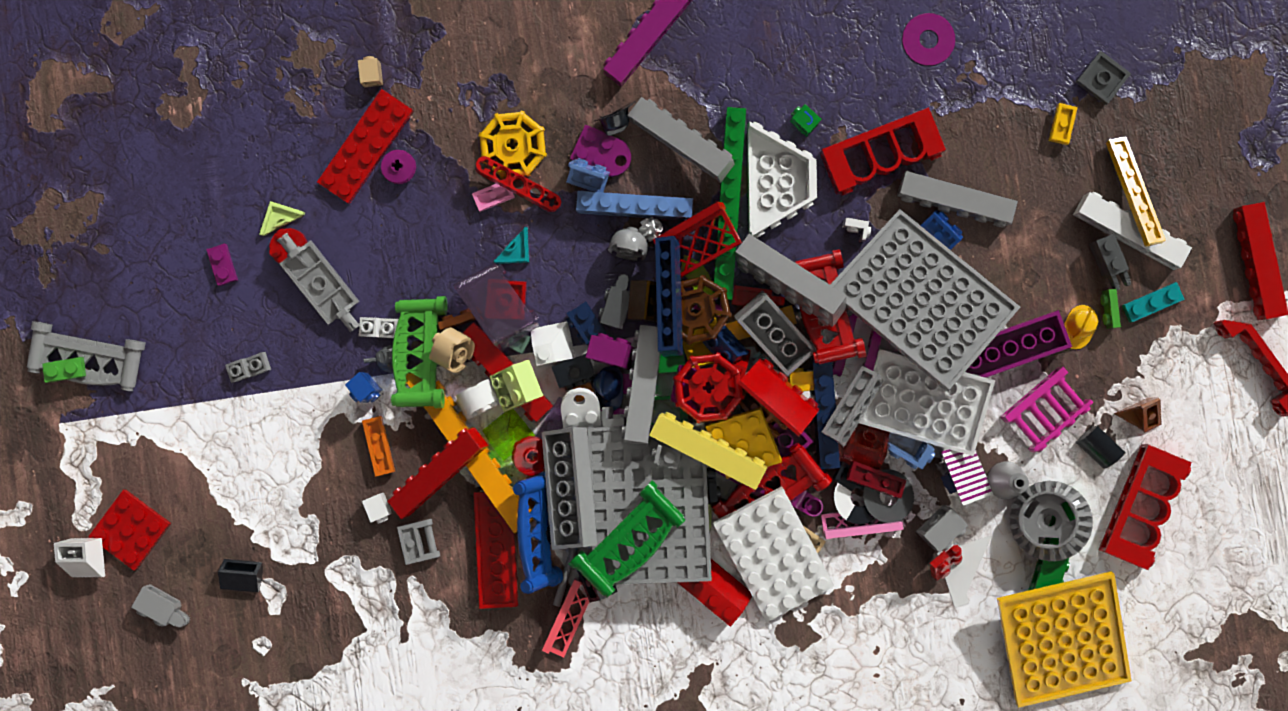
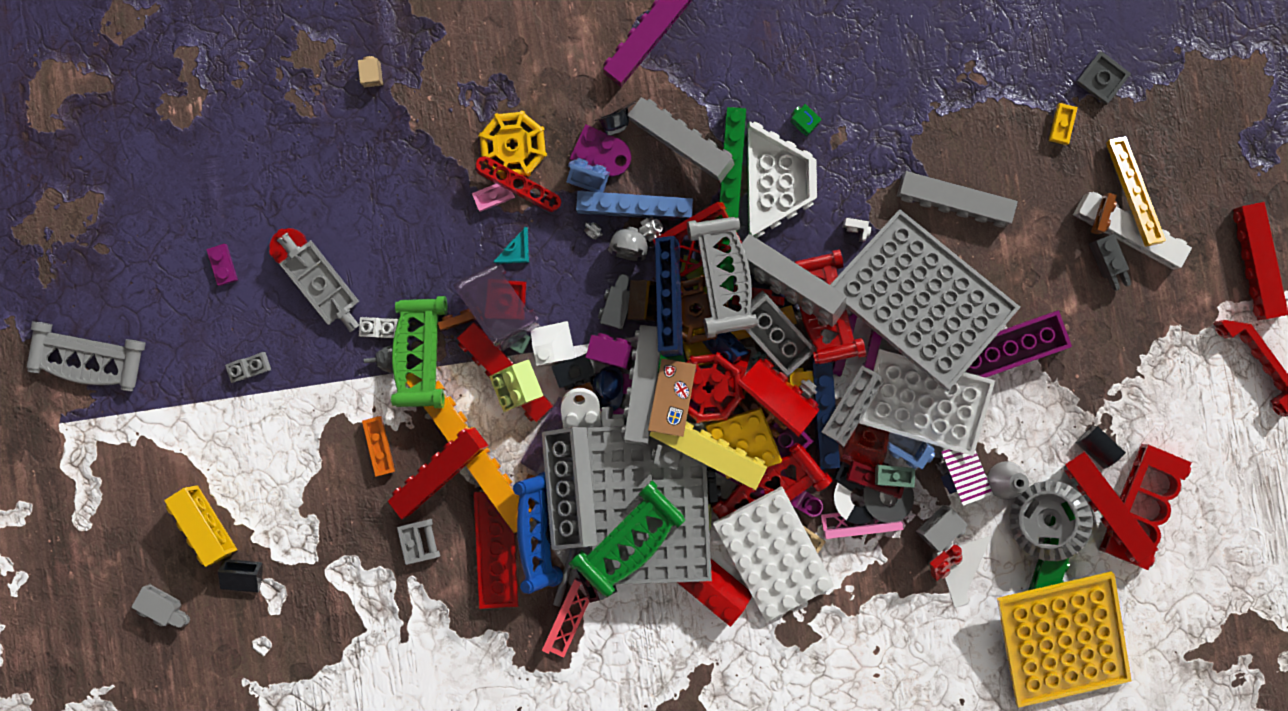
bright green plate [42,357,86,383] -> none
white slope [54,538,105,577] -> none
red plate [88,490,171,571] -> none
yellowish green tile [259,201,305,236] -> none
red plate [317,89,414,204] -> none
blue brick [345,372,382,403] -> none
white brick [362,492,392,524] -> none
magenta piece [381,150,416,184] -> none
tan brick [429,328,475,373] -> none
white brick [455,379,499,420] -> none
clear neon green slope [482,408,536,461] -> none
red plate [512,436,545,476] -> none
dark blue bracket [566,302,607,346] -> none
red fence [820,107,946,196] -> none
magenta sticker [902,13,955,65] -> none
blue bracket [920,210,963,250] -> none
dark pink fence [1000,367,1093,452] -> none
yellow piece [1064,305,1098,349] -> none
bright green plate [1101,289,1121,329] -> none
dark orange slope [1114,397,1162,433] -> none
teal plate [1122,282,1185,323] -> none
none -> yellow brick [164,485,237,567]
none -> light grey plate [584,222,603,240]
none -> medium nougat sticker [648,358,696,437]
none -> light grey piece [687,217,757,338]
none -> light grey plate [799,380,817,397]
none -> sand green plate [875,465,915,488]
none -> red brick [1064,451,1159,563]
none -> dark orange plate [1091,193,1117,234]

